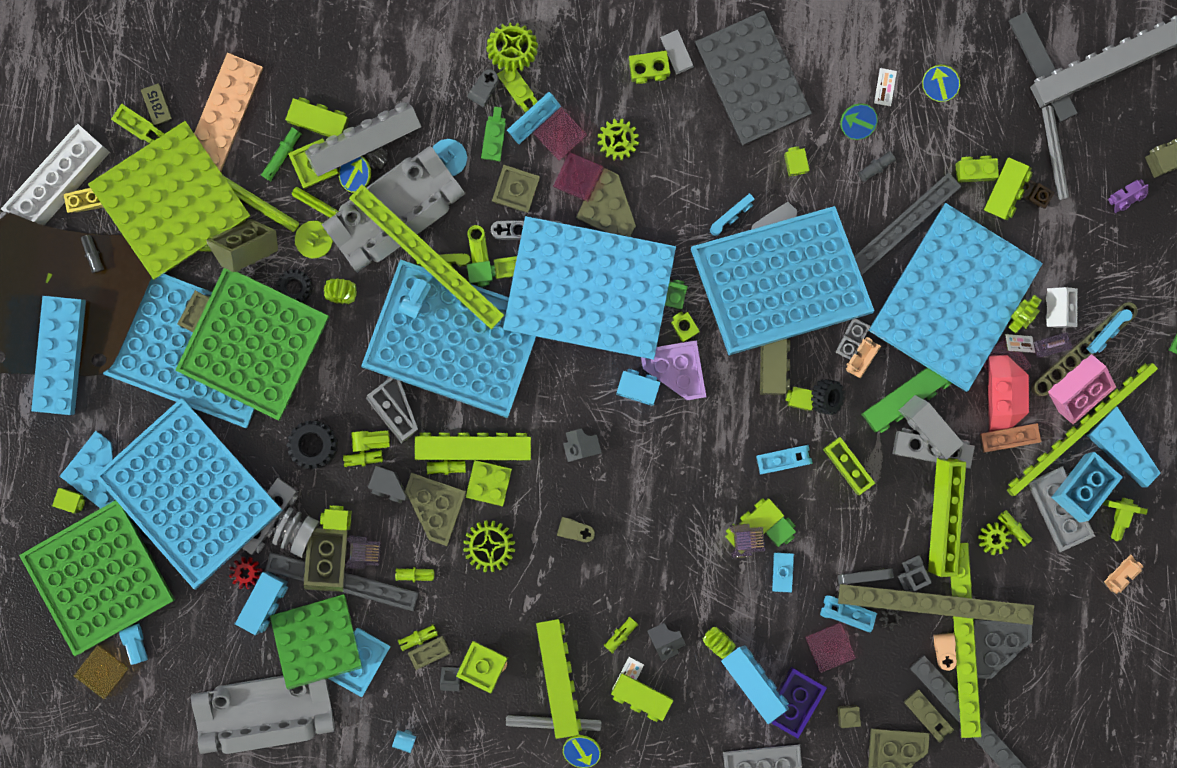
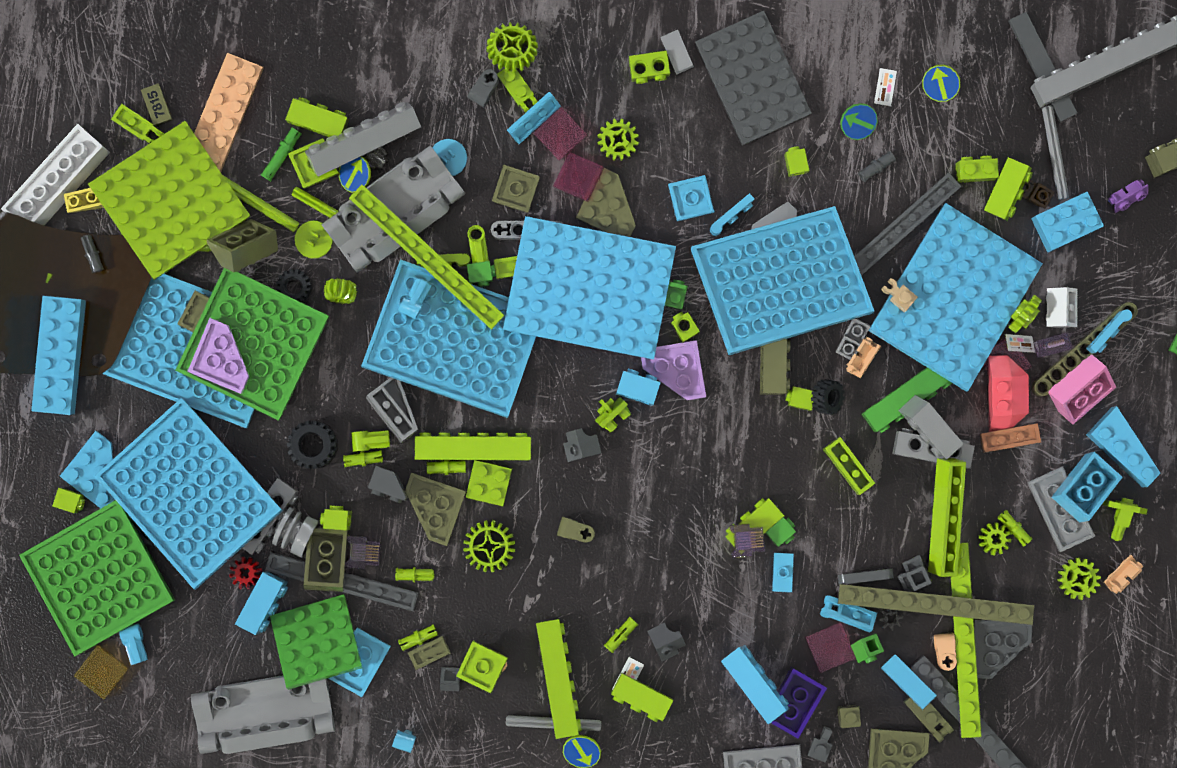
bright green hinge [481,107,506,162] -> none
lime gear [703,627,736,659] -> none
medium azure plate [756,445,812,475] -> none
lime plate [1007,363,1158,496] -> none
none -> lavender plate [188,318,249,394]
none -> lime hips [595,397,631,432]
none -> medium azure tile [668,175,714,221]
none -> dark grey plate [807,726,832,763]
none -> bright green brick [851,634,884,664]
none -> medium azure tile [881,654,937,710]
none -> tan plate [882,278,918,313]
none -> medium azure brick [1031,191,1104,253]
none -> lime gear [1057,558,1101,600]

